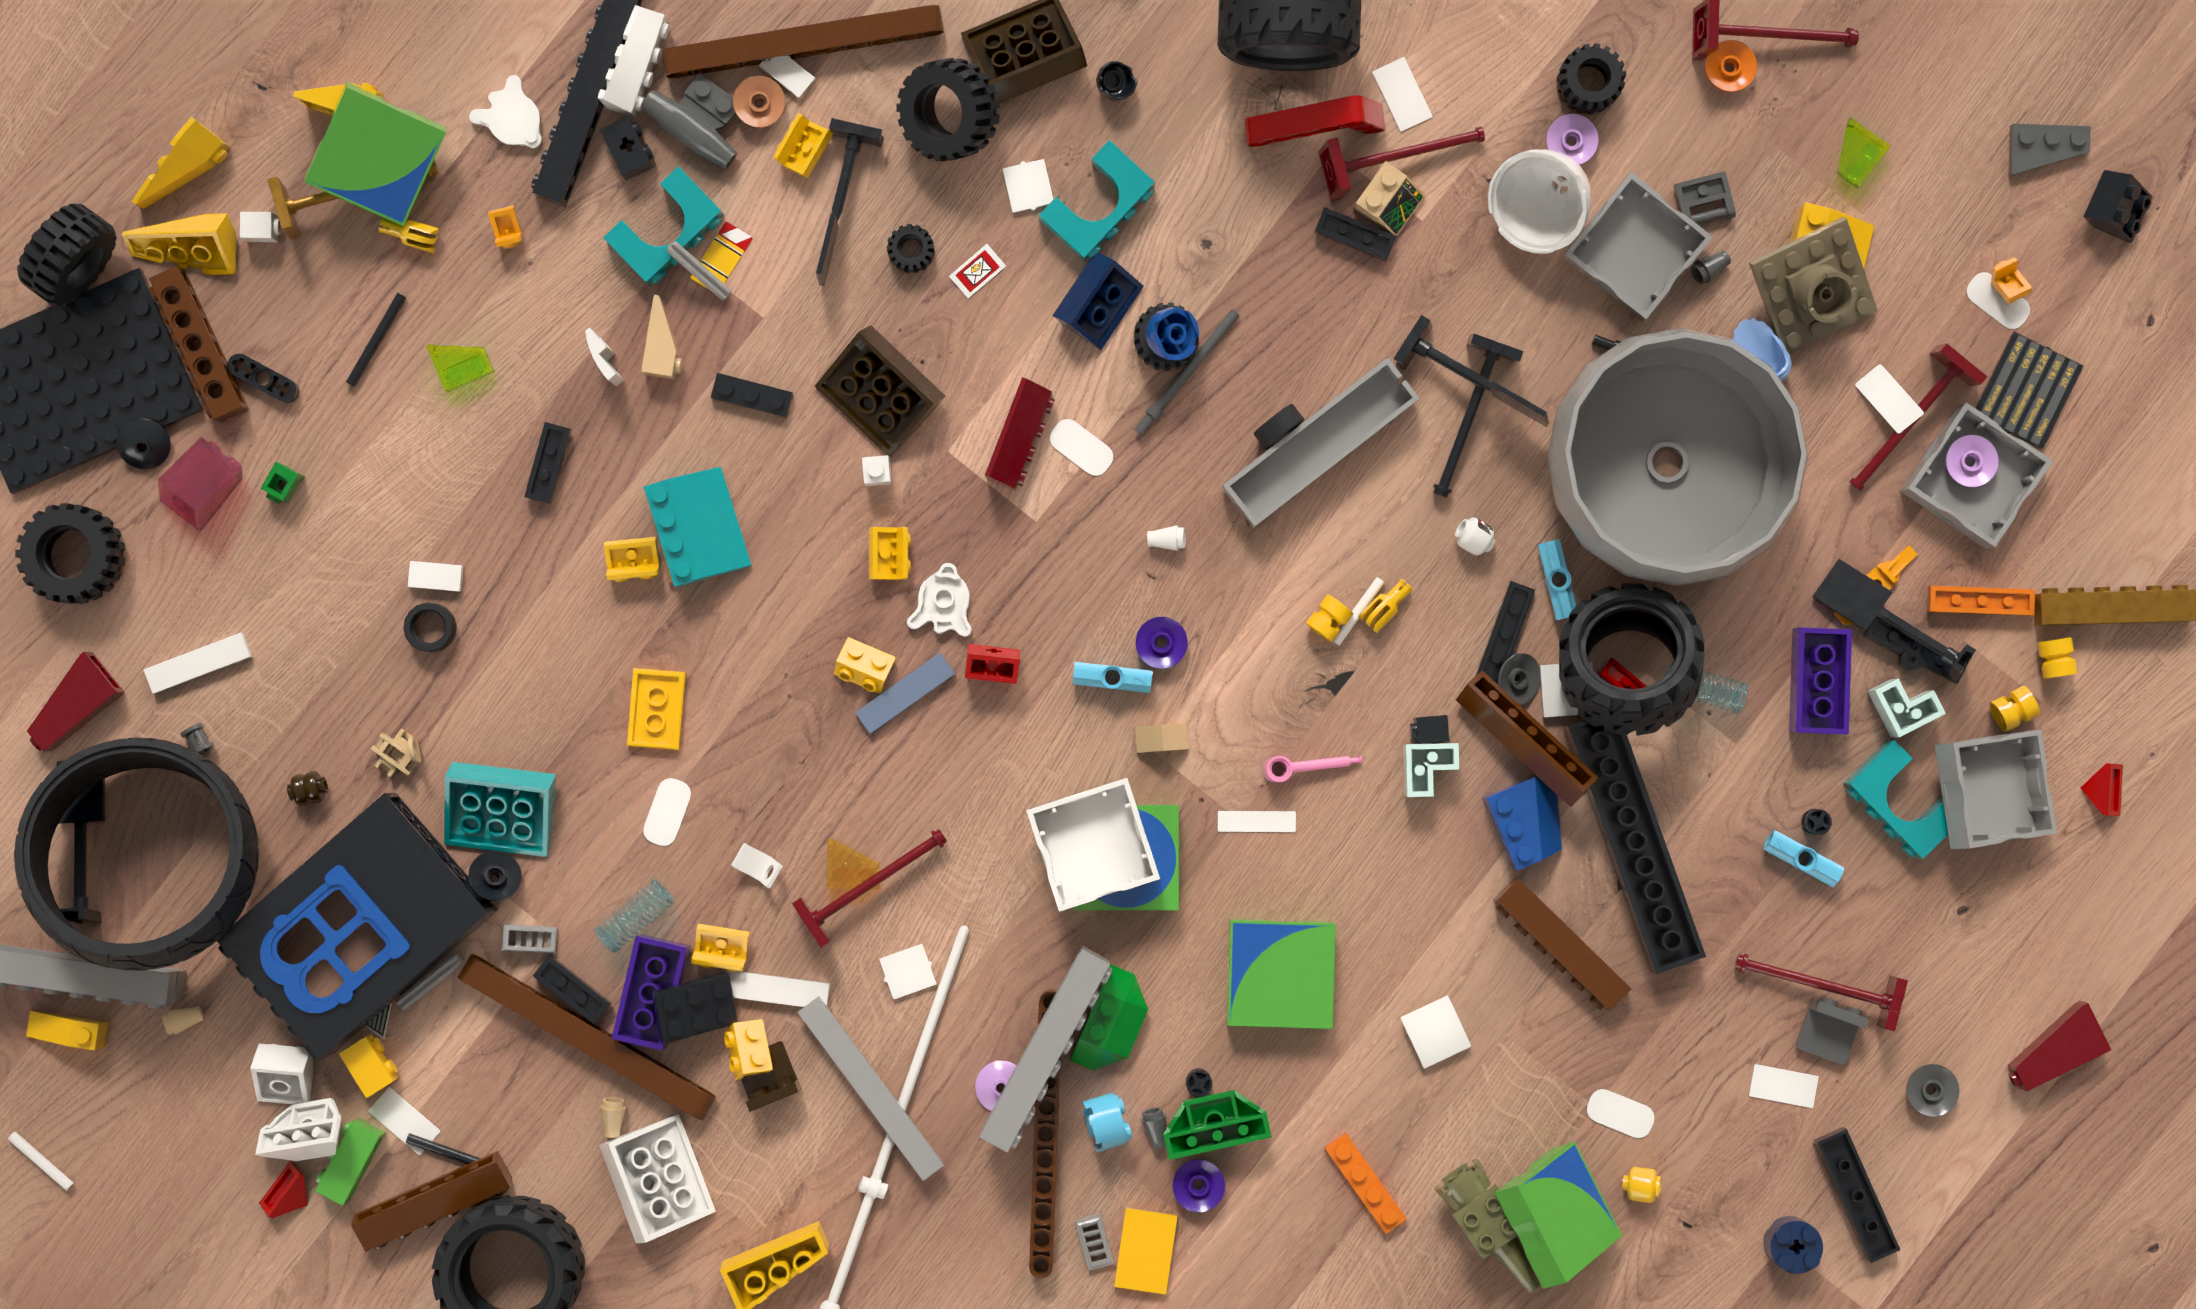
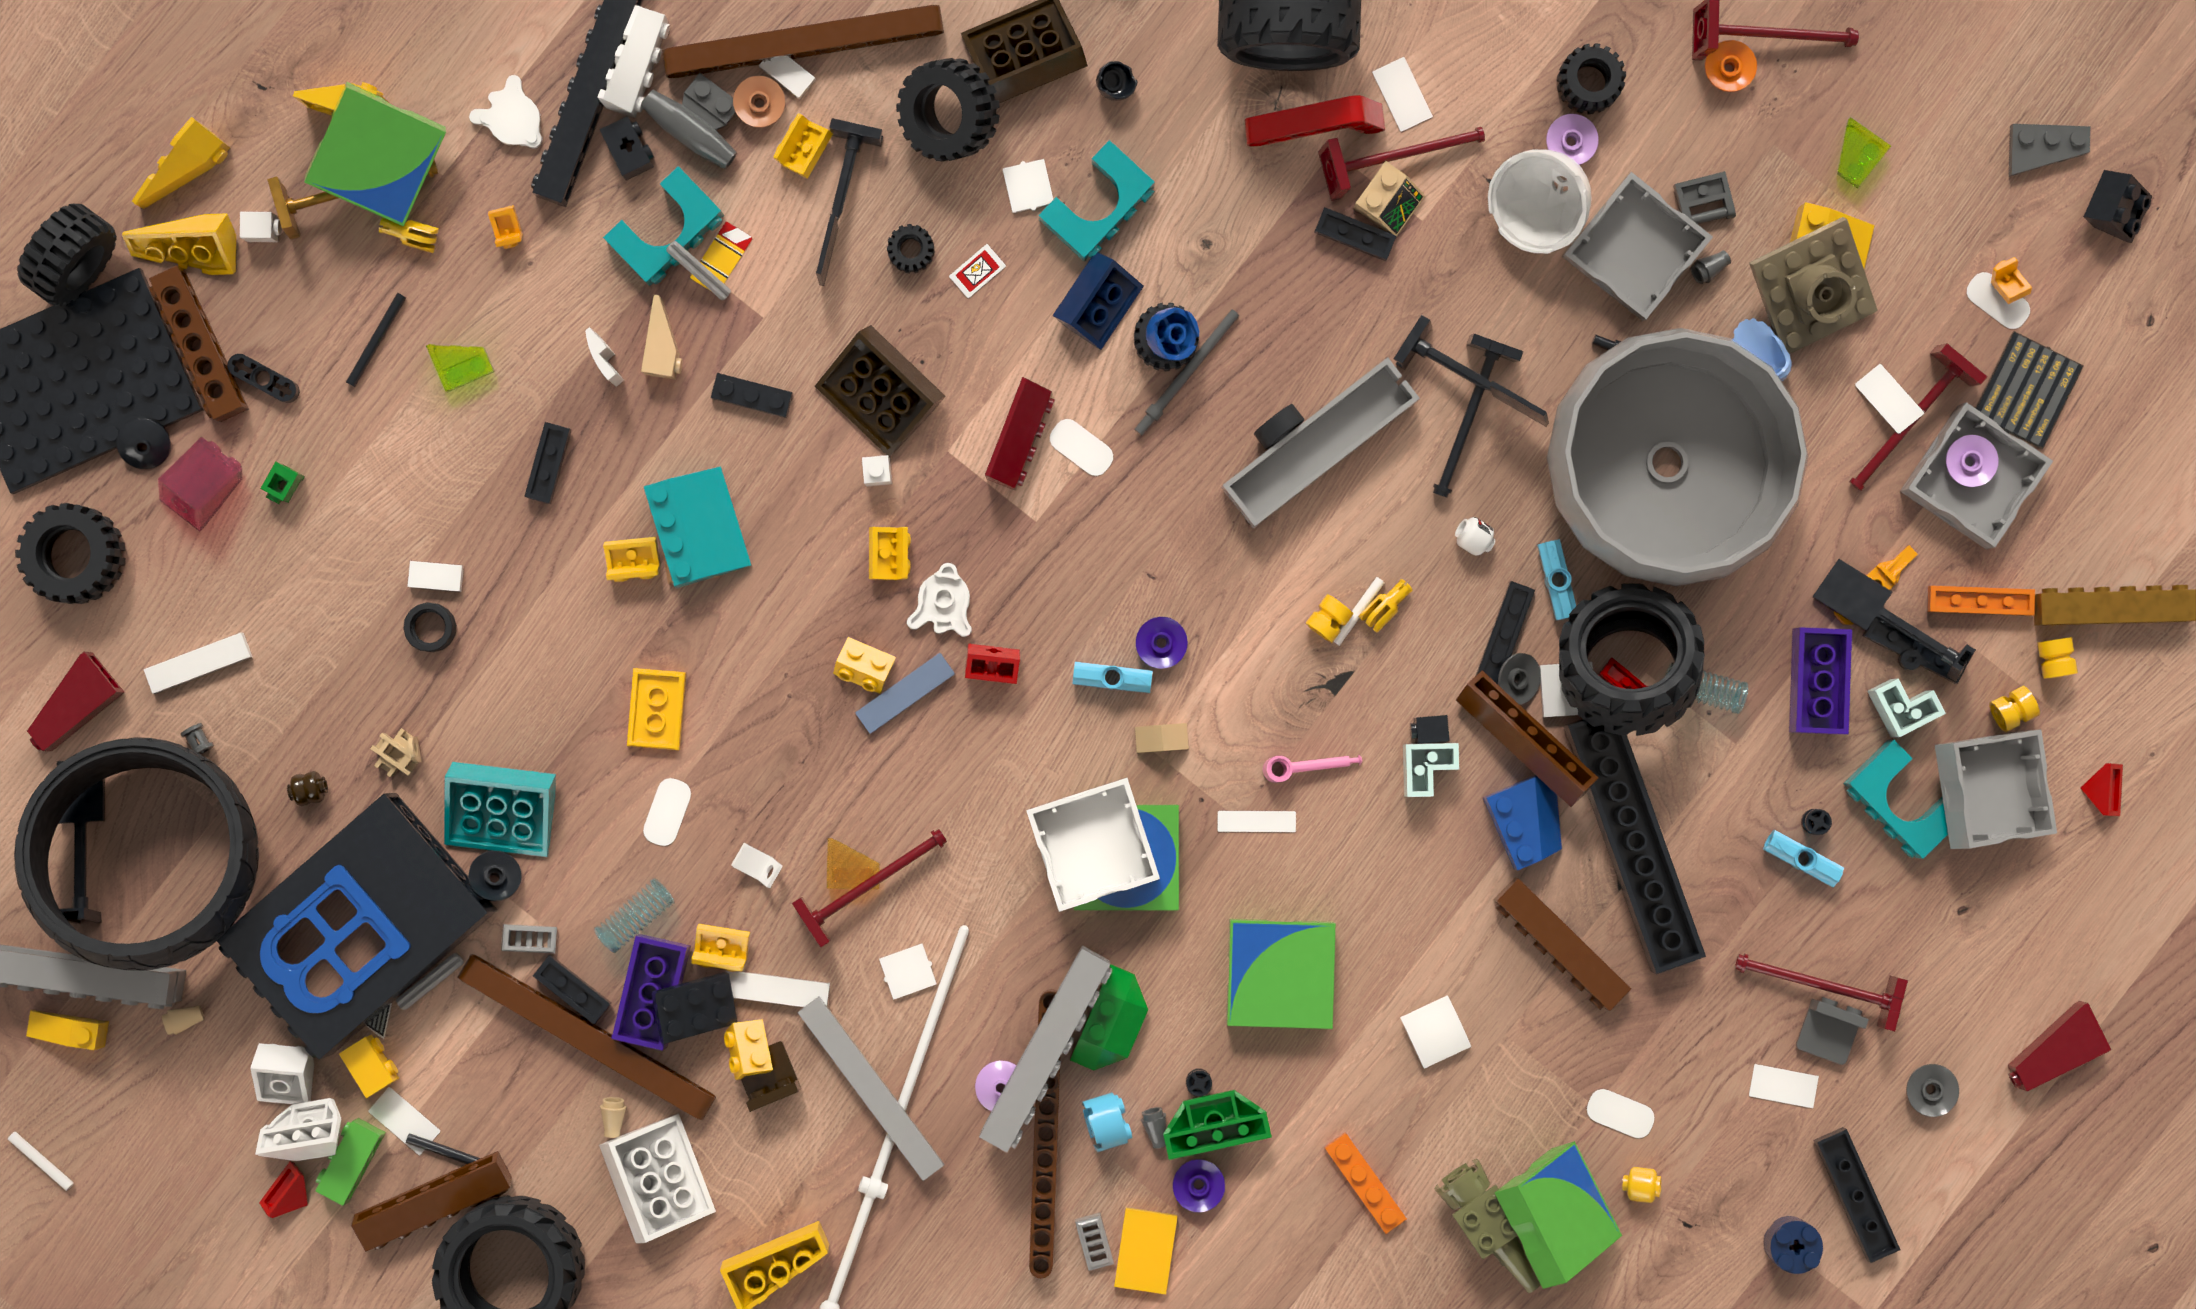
white cone [1147,525,1186,551] -> none

